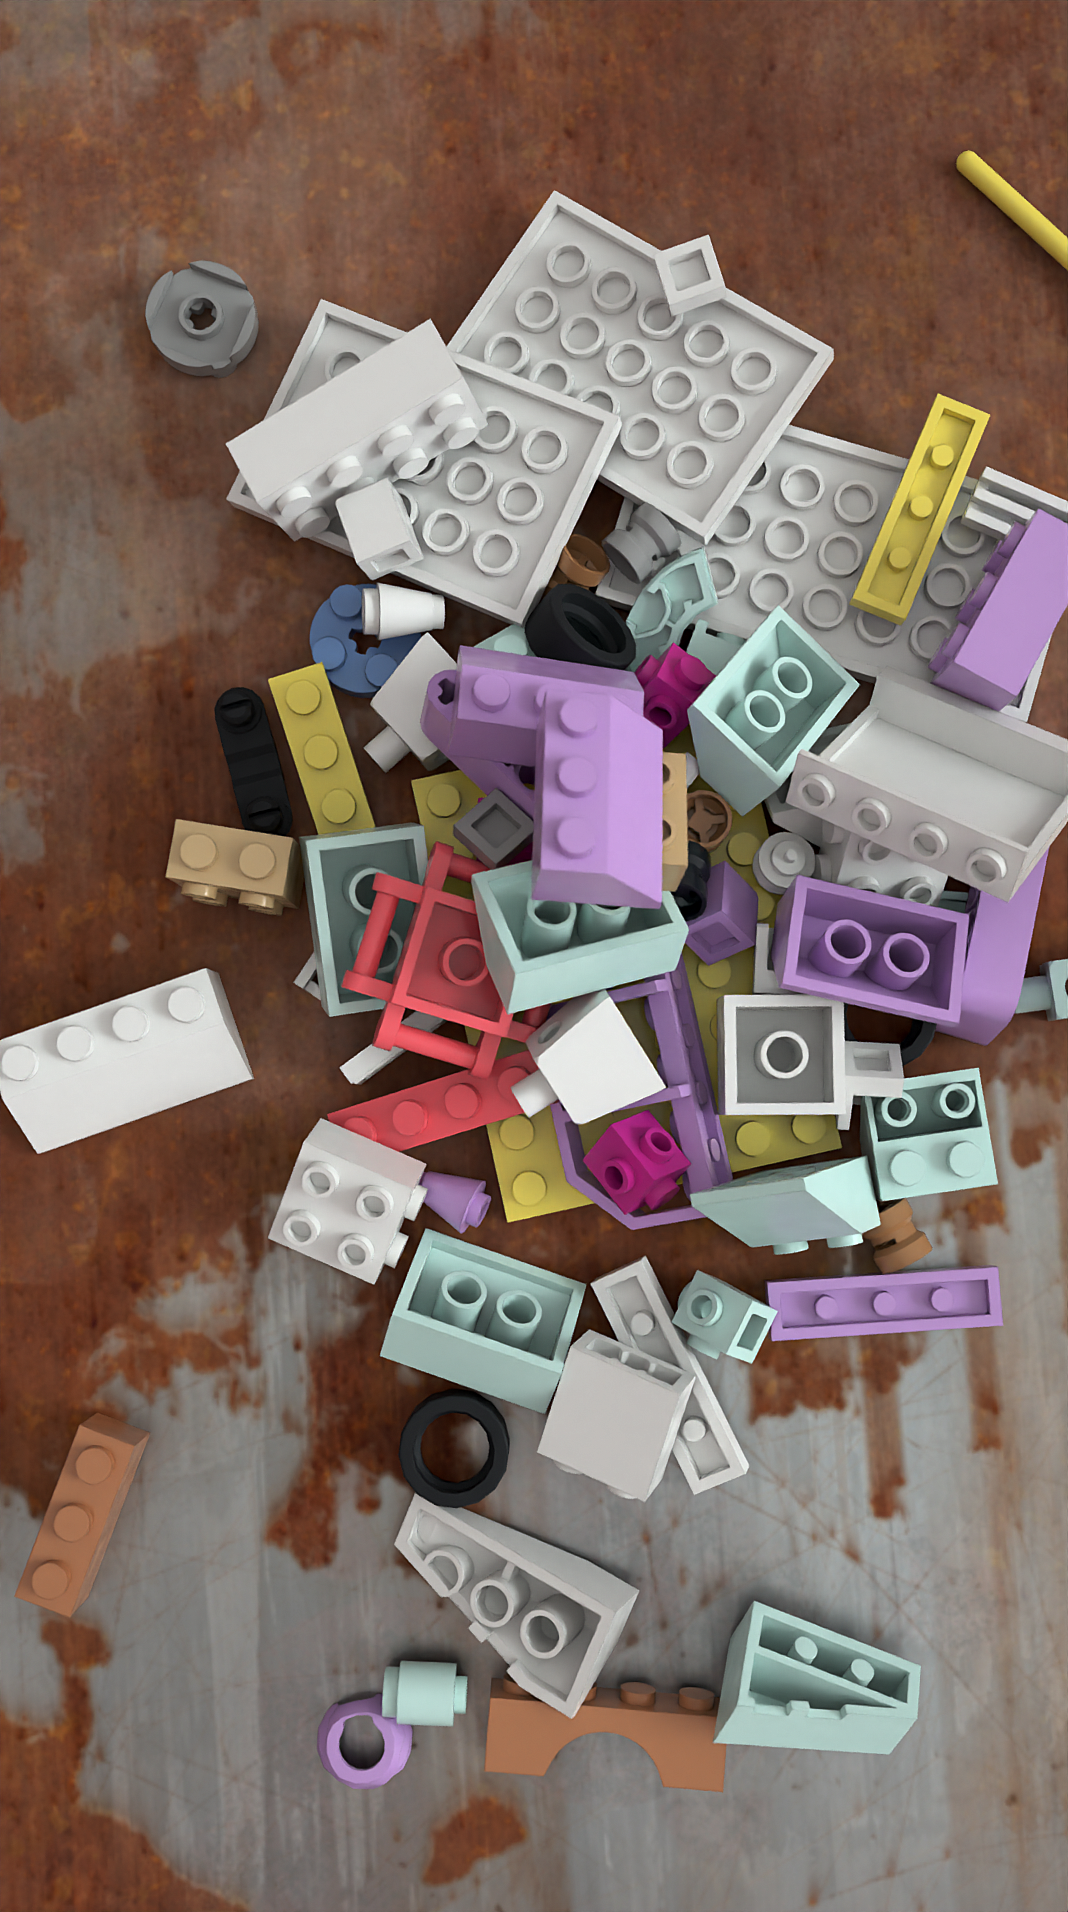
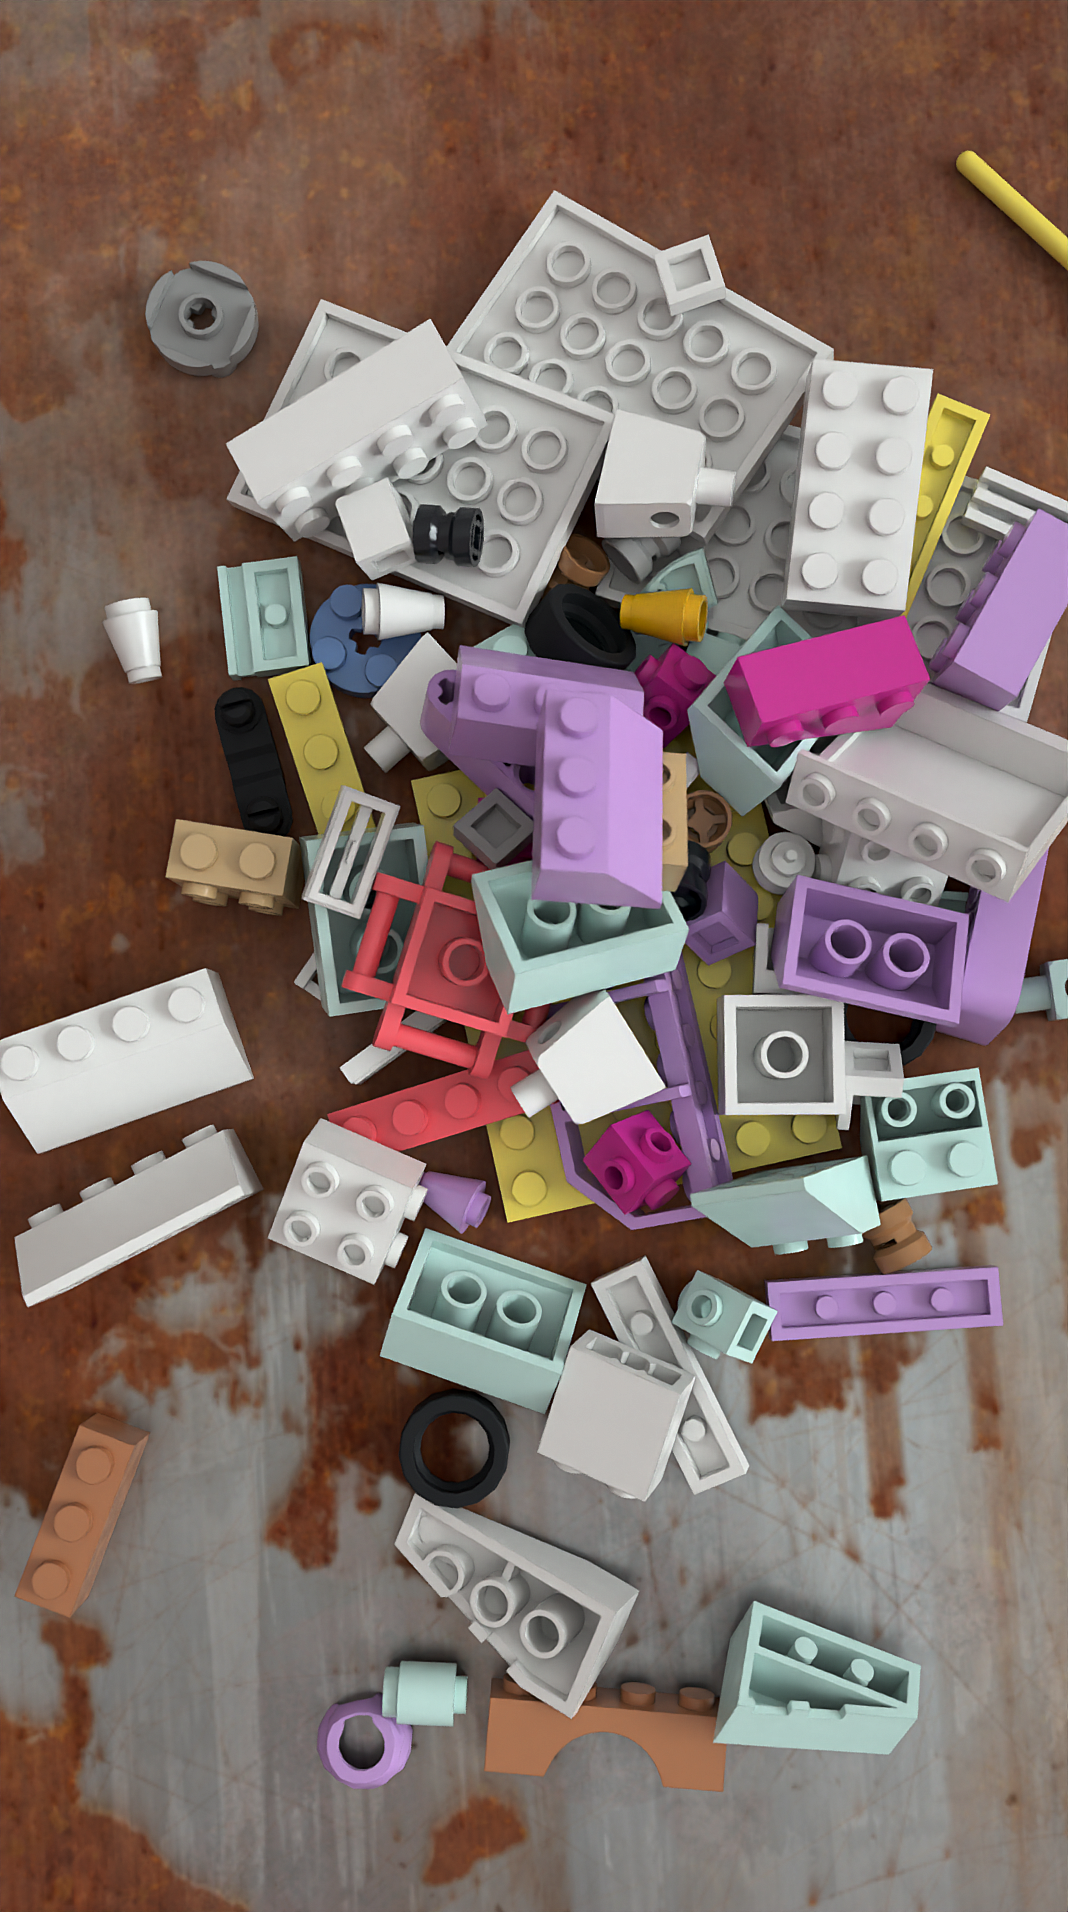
none -> white slope [14,1124,263,1307]
none -> white cone [102,598,162,684]
none -> light aqua plate [217,556,312,681]
none -> white tile [301,785,401,919]
none -> black wheel [413,504,484,567]
none -> white torso [594,410,736,538]
none -> yellow cone [620,588,708,647]
none -> dark pink wedge [724,615,930,747]
none -> white brick [781,359,933,619]

